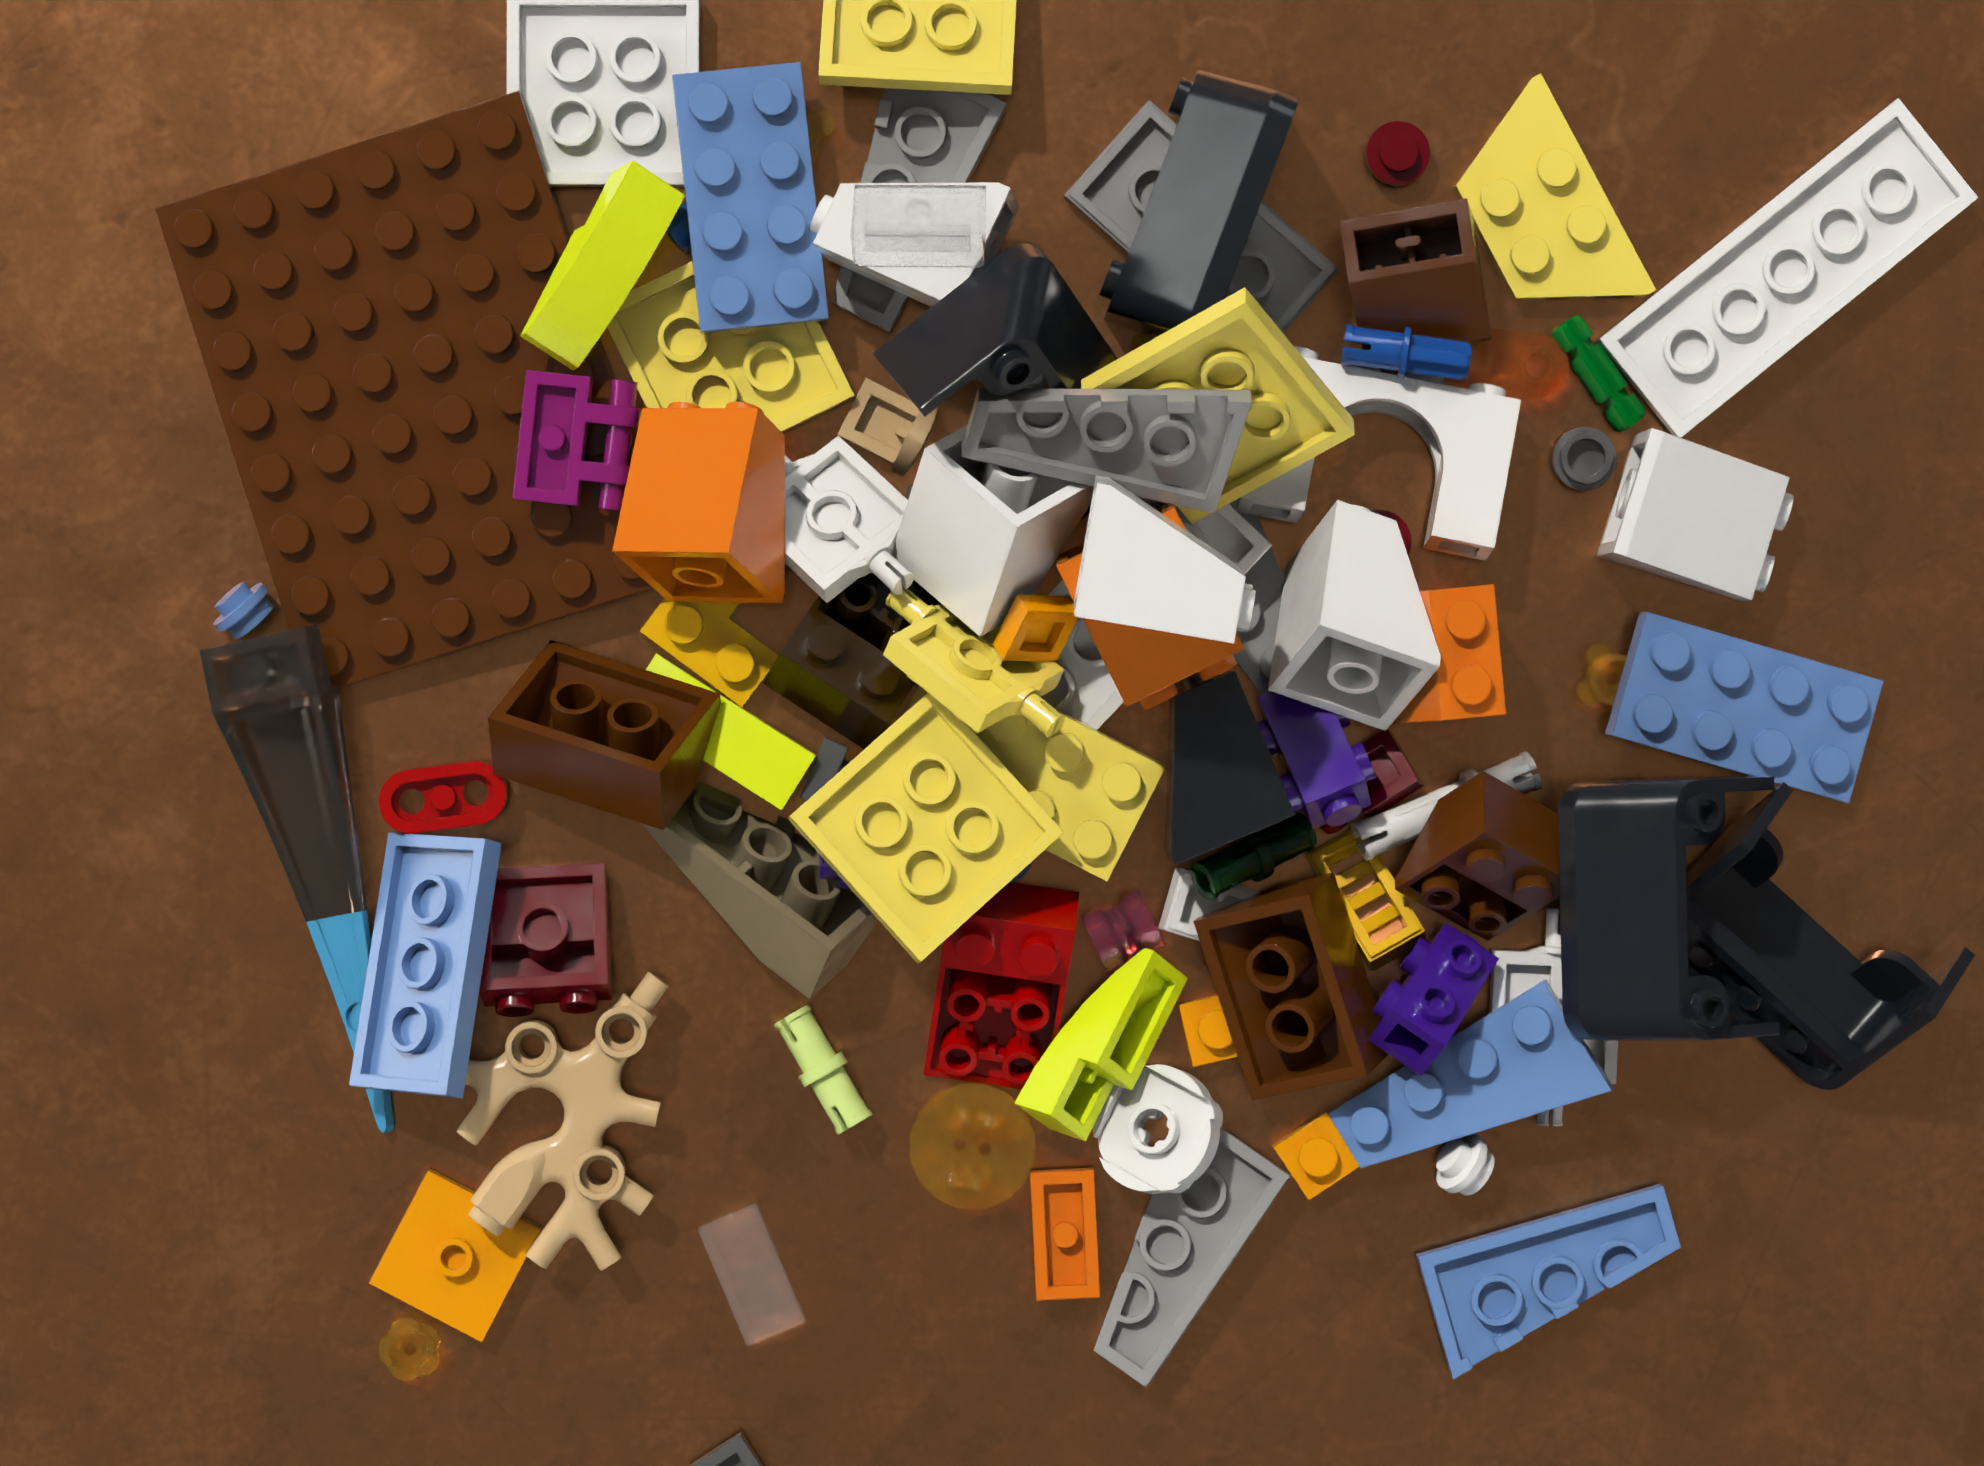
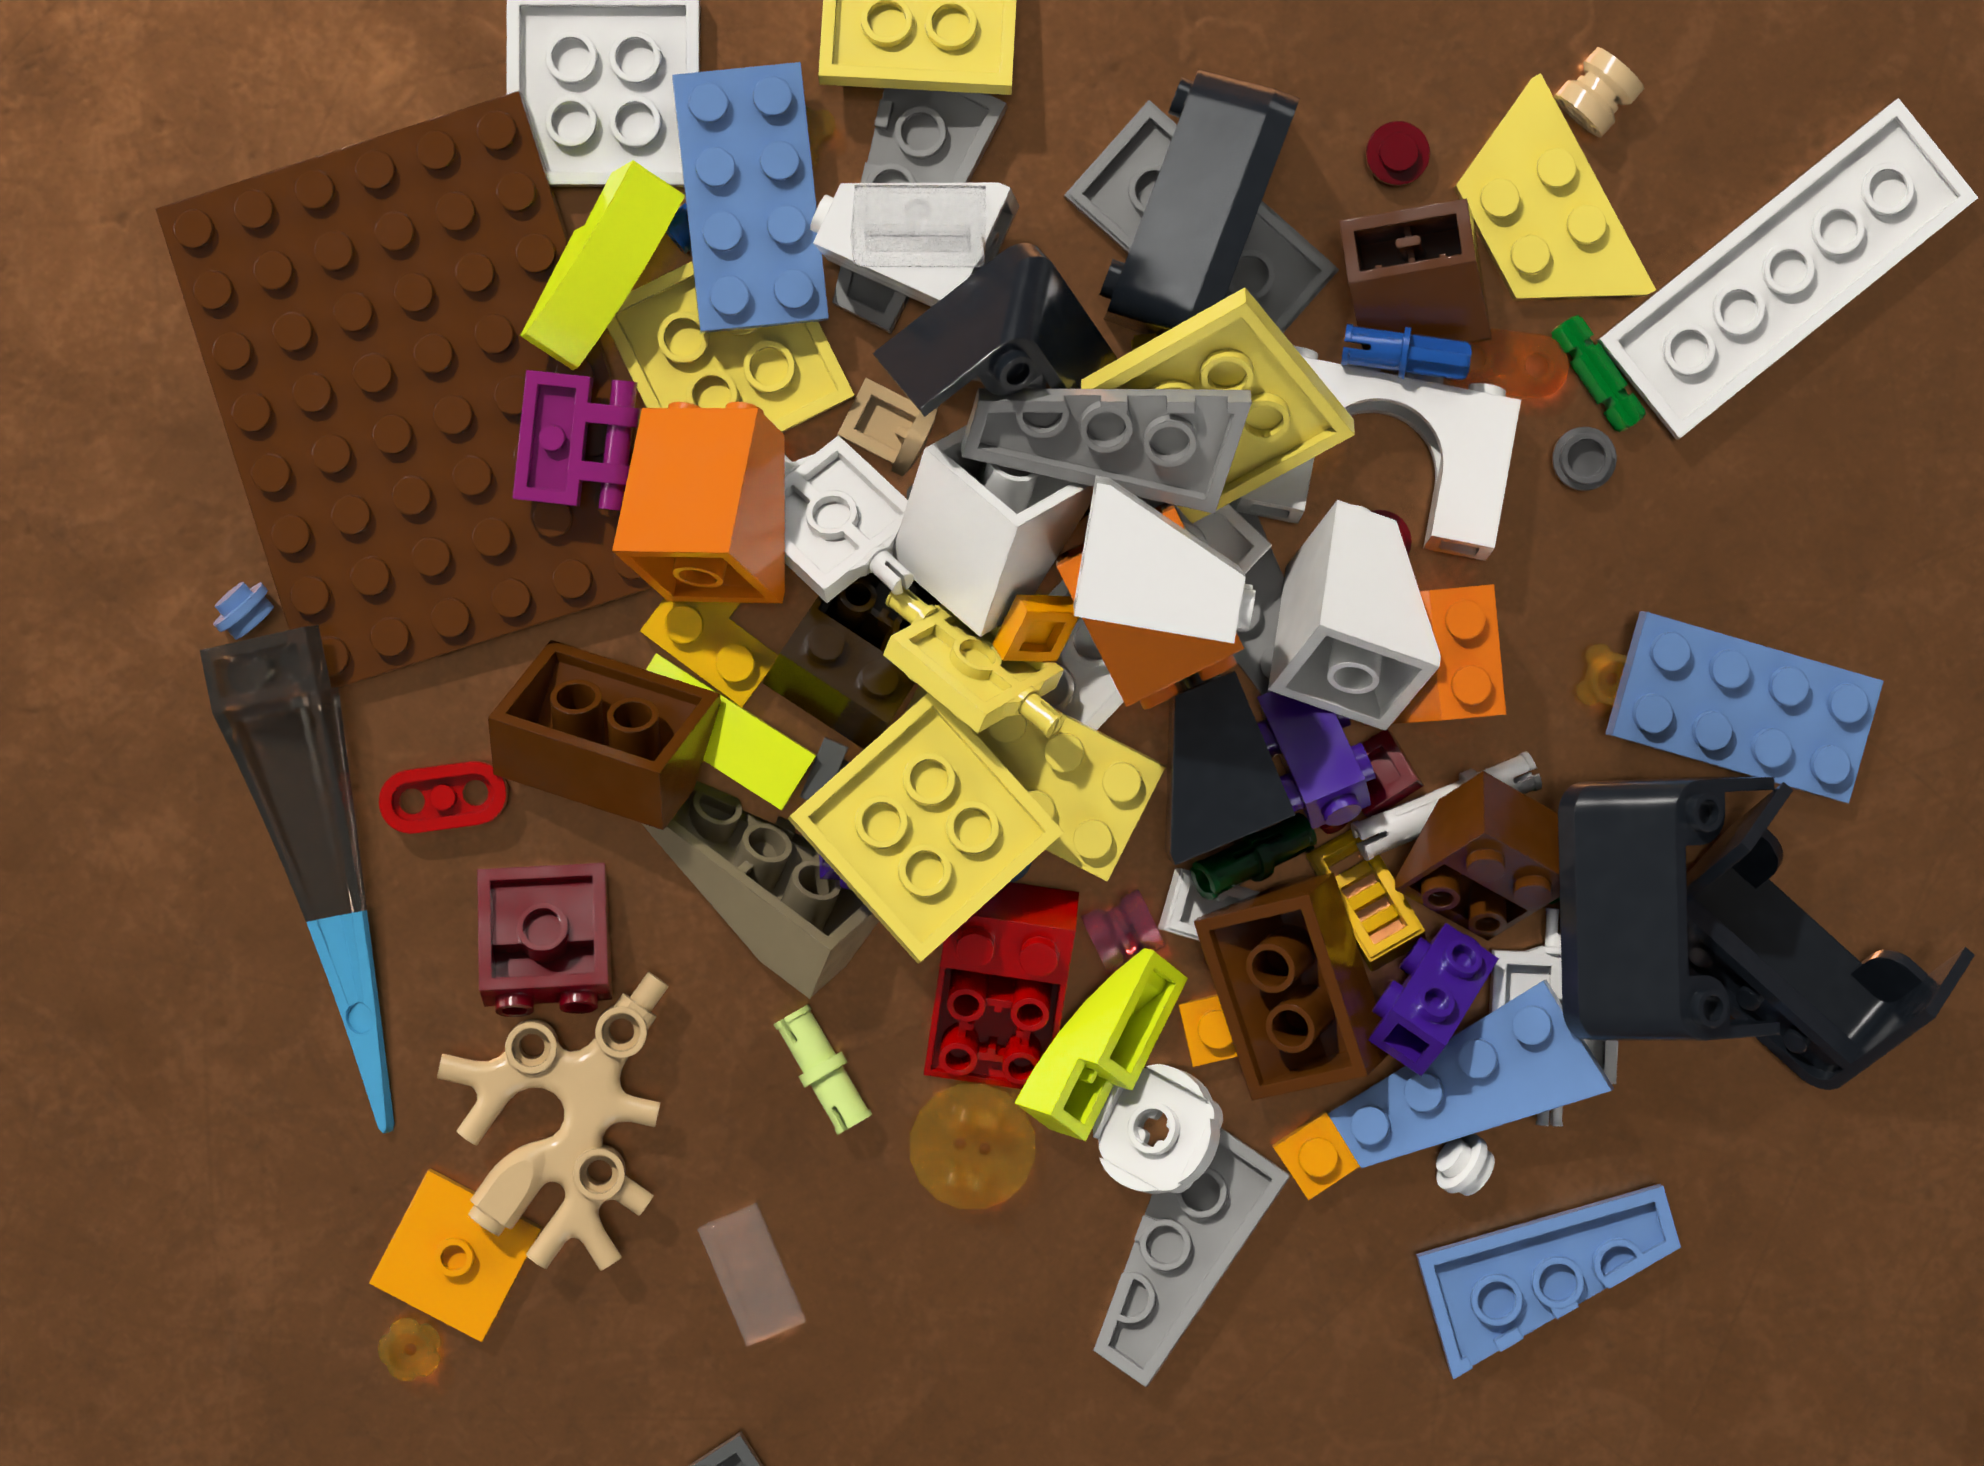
medium blue plate [349,832,502,1099] -> none
orange plate [1030,1168,1100,1301] -> none
white slope [1597,428,1794,601] -> none
none -> tan wheel [1554,47,1645,138]

